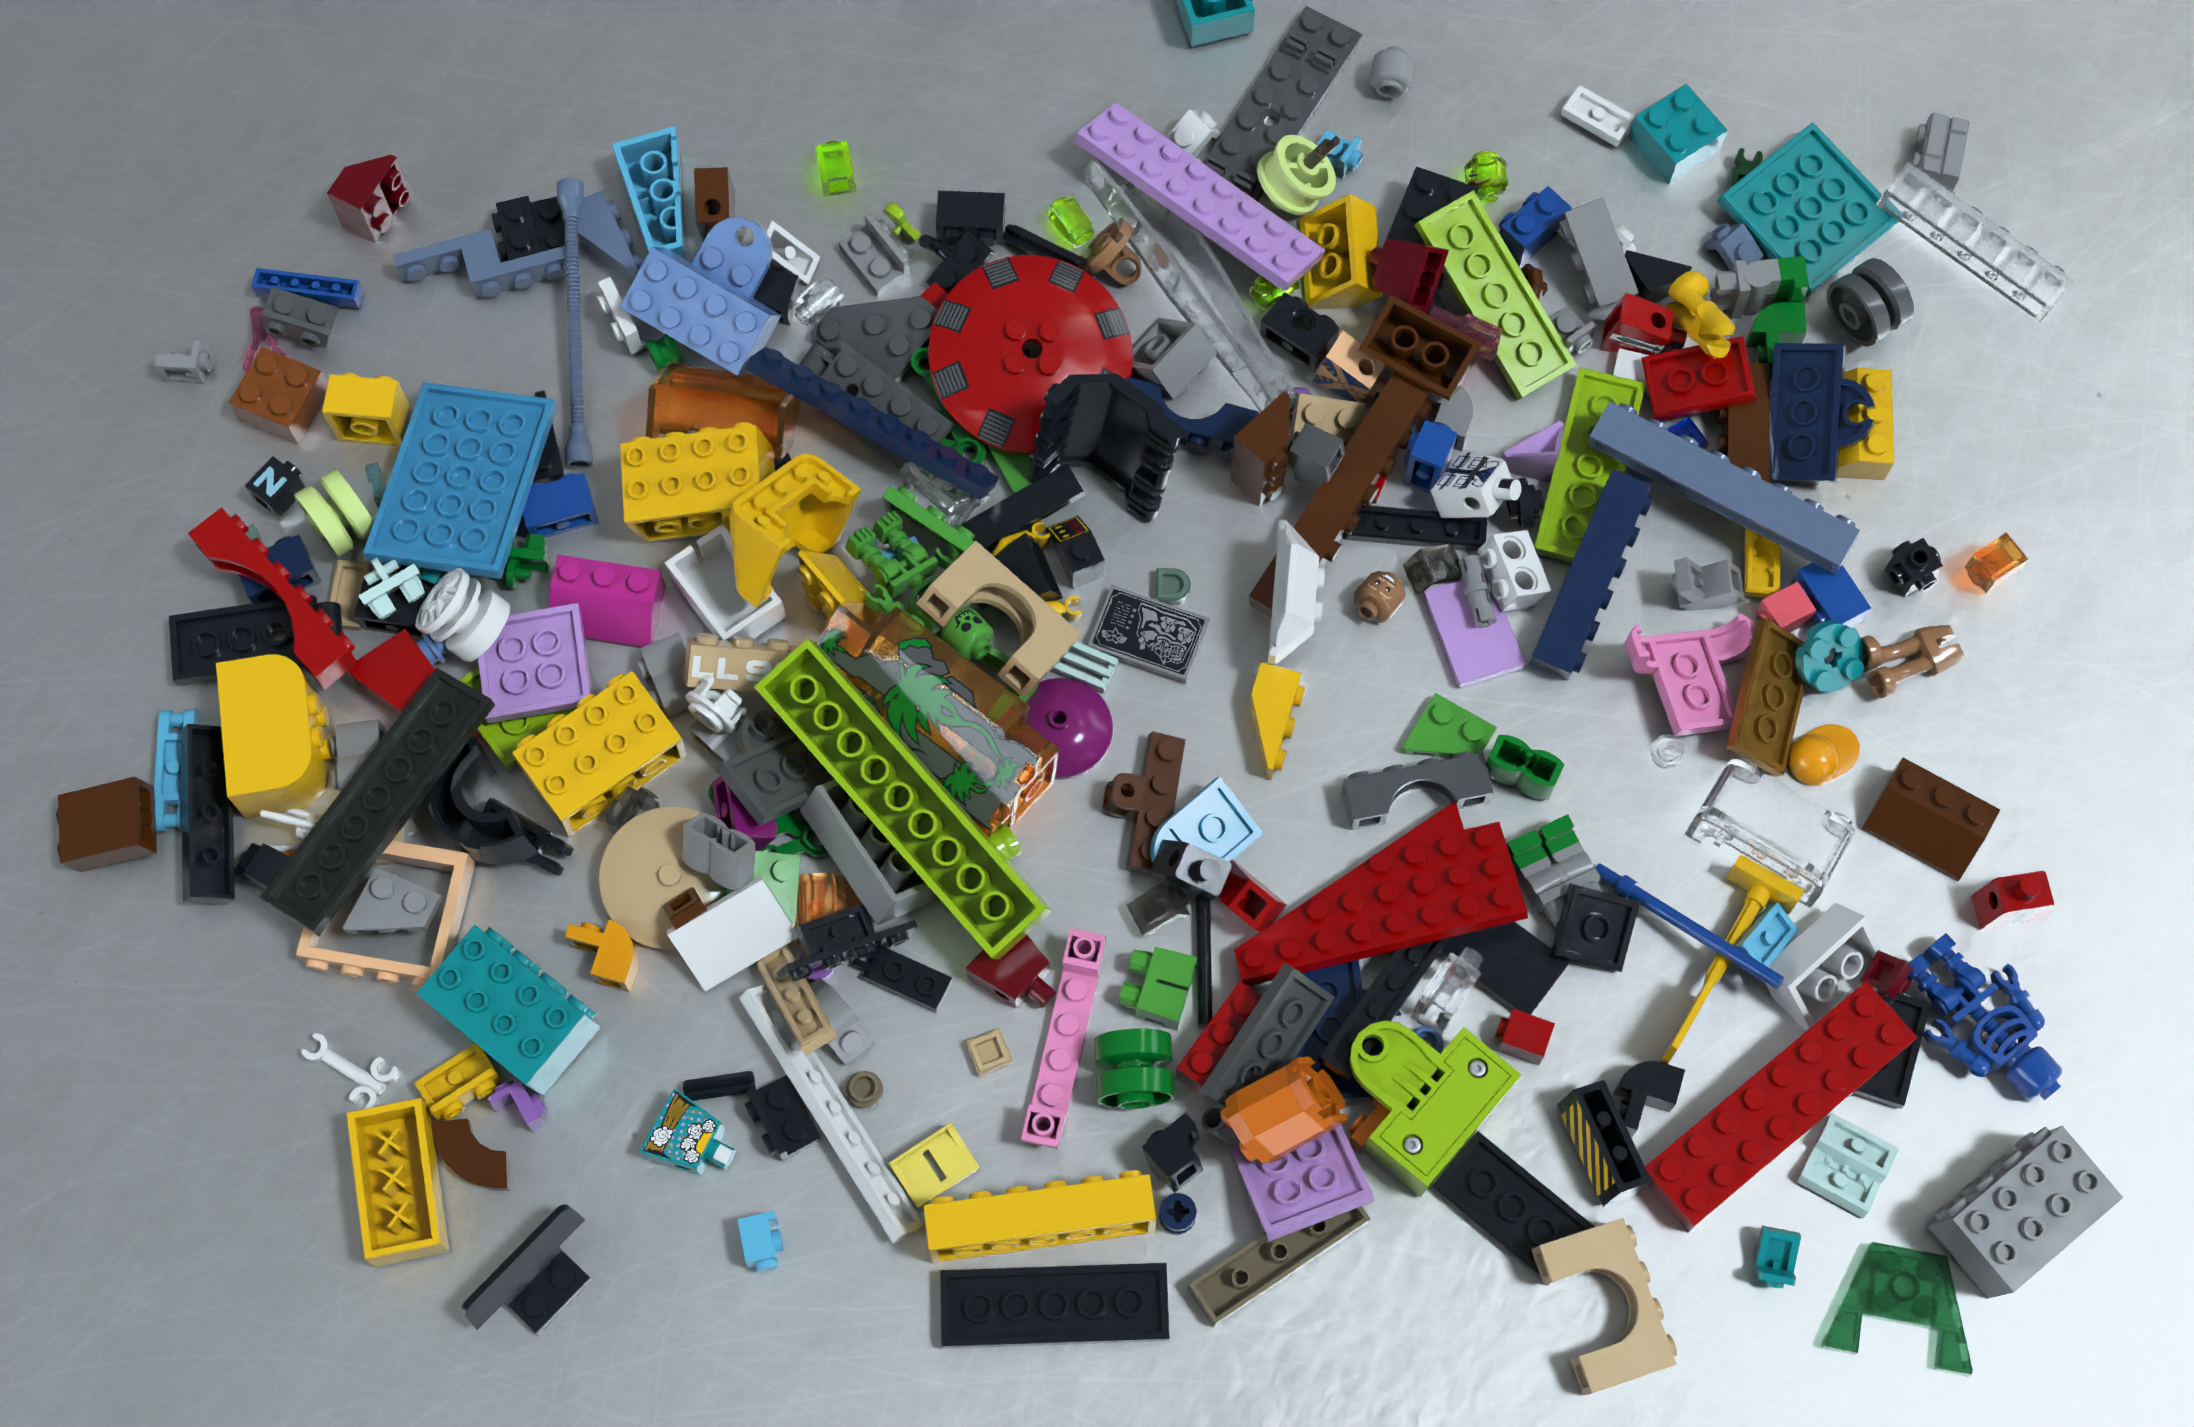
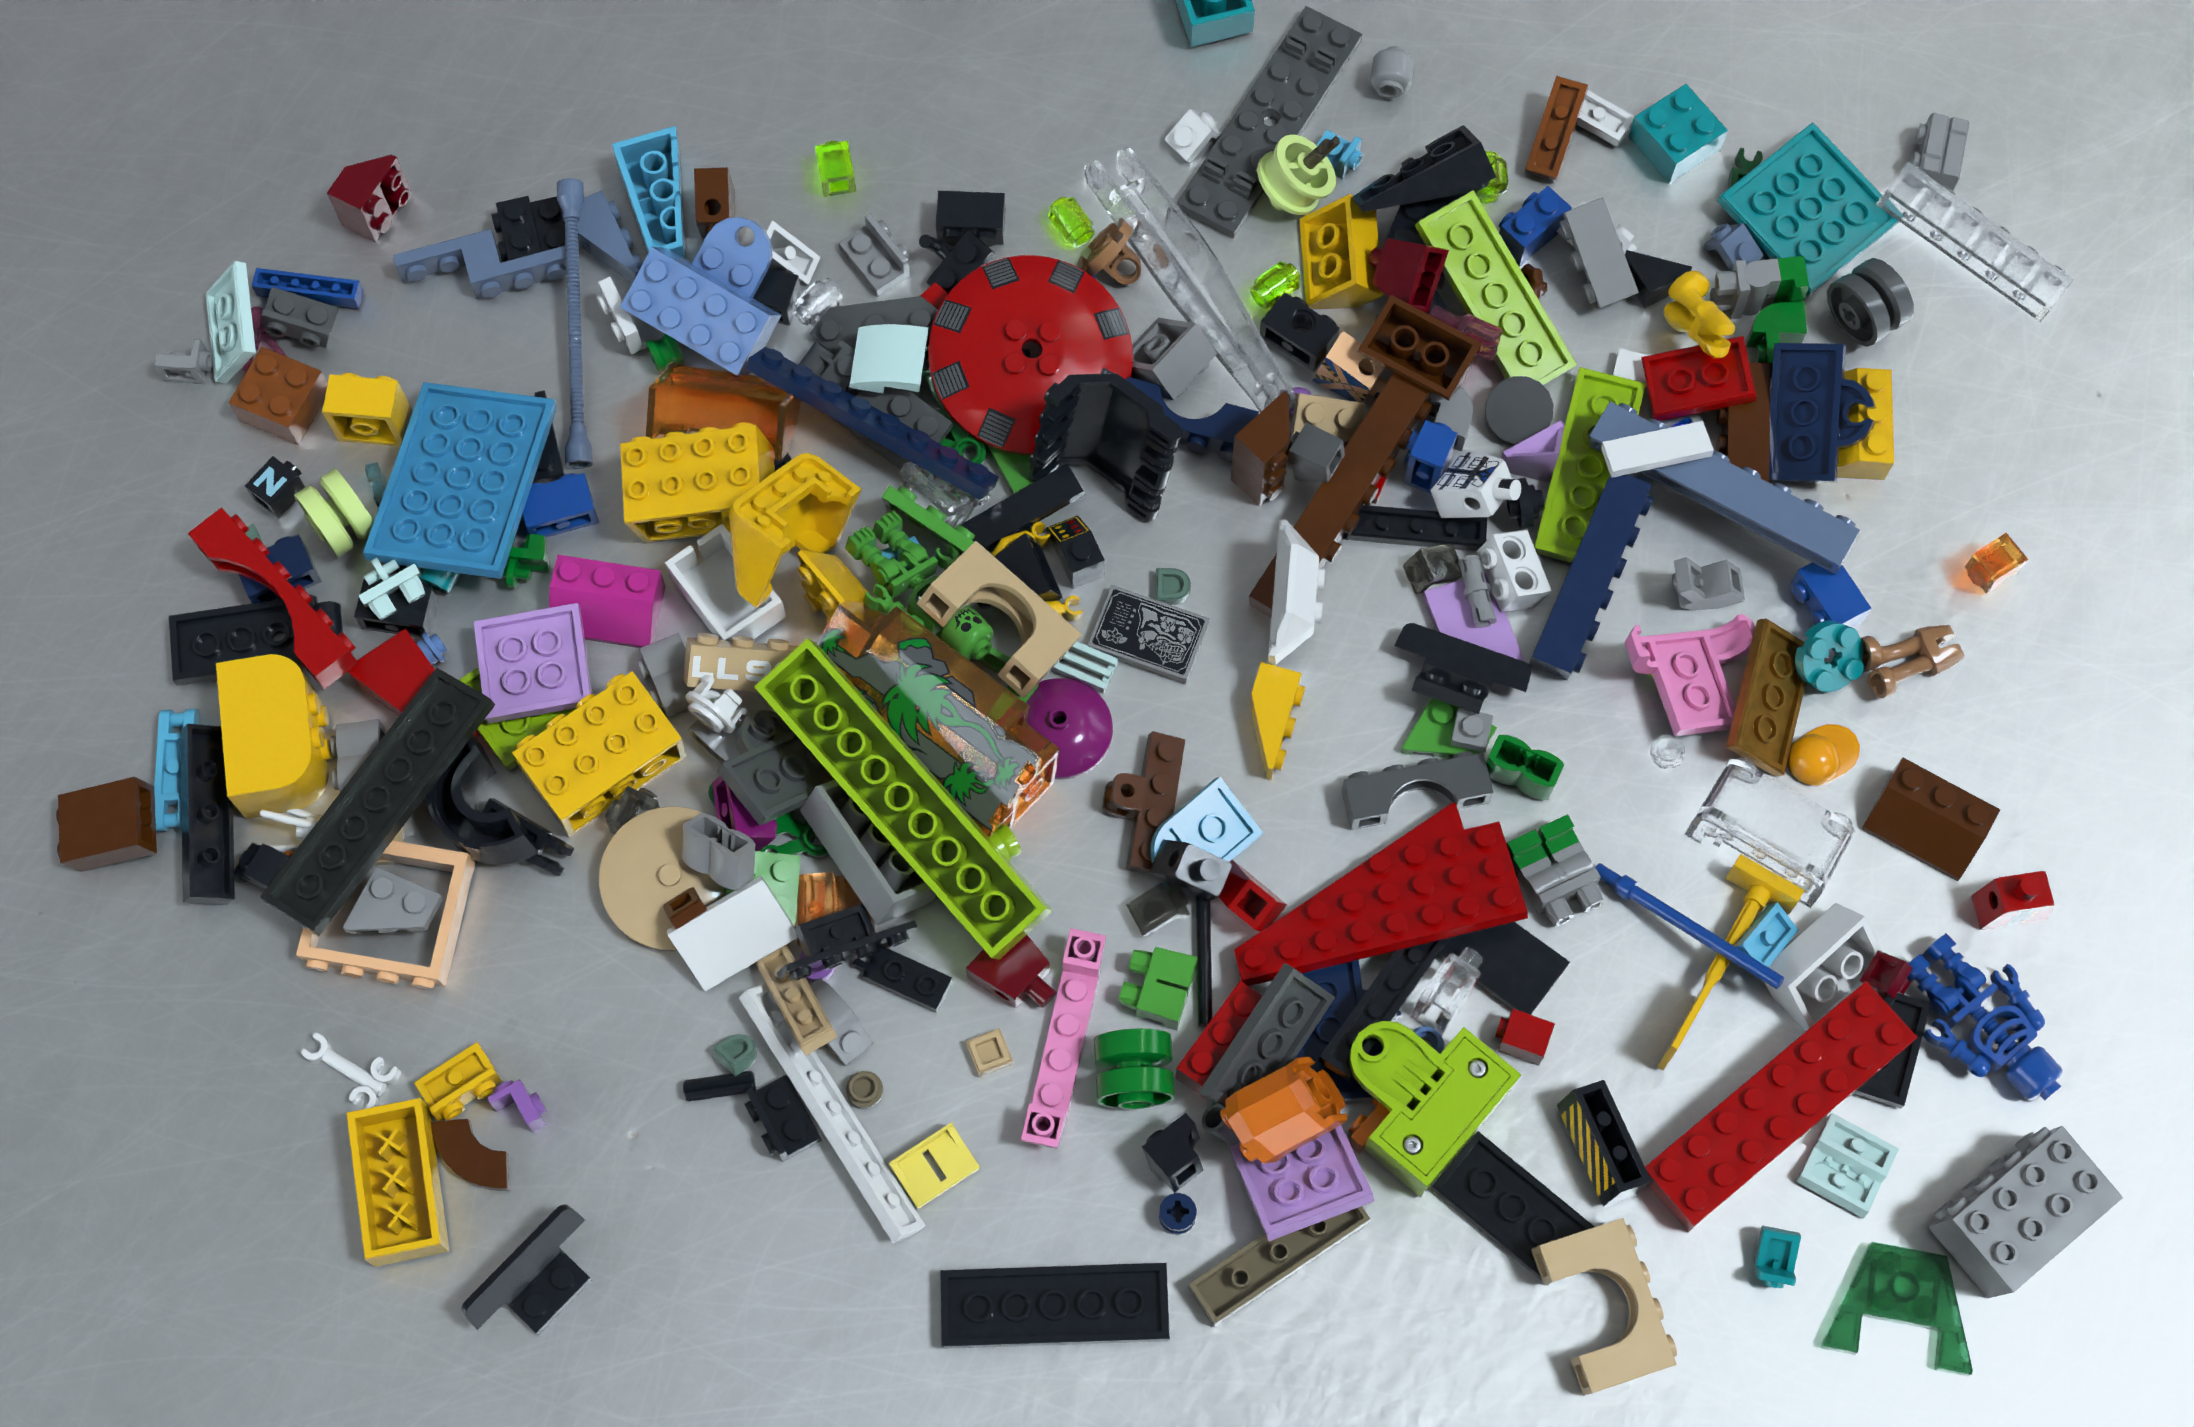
tan tile [329,560,374,631] -> none
white wheel [415,568,510,662] -> none
teal brick [416,925,601,1096] -> none
light orange brick [565,919,639,992] -> none
torso [639,1089,736,1175] -> none
medium azure brick [737,1211,783,1273] -> none
lime piece [883,202,922,242] -> none
yellow brick [923,1170,1156,1264] -> none
black axle [1003,224,1086,270] -> none
lavender plate [1074,102,1325,292] -> none
medium nougat head [1354,571,1406,623] -> none
light grey bracket [1550,305,1596,355] -> none
black tile [1551,883,1640,972] -> none
red torso [1600,293,1687,355] -> none
black brick [1613,1061,1685,1138] -> none
yellow plate [1743,528,1781,598] -> none
coral brick [1755,581,1816,633] -> none
black brick [1884,538,1943,597] -> none
none -> light aqua tile [205,261,256,384]
none -> sand green tile [711,1034,757,1077]
none -> light aqua slope [849,324,928,394]
none -> black wedge [1352,125,1496,212]
none -> black plate [1394,623,1532,714]
none -> light grey plate [1450,708,1493,753]
none -> dark grey tile [1485,376,1554,444]
none -> dark orange plate [1525,76,1588,181]
none -> white tile [1601,421,1714,478]

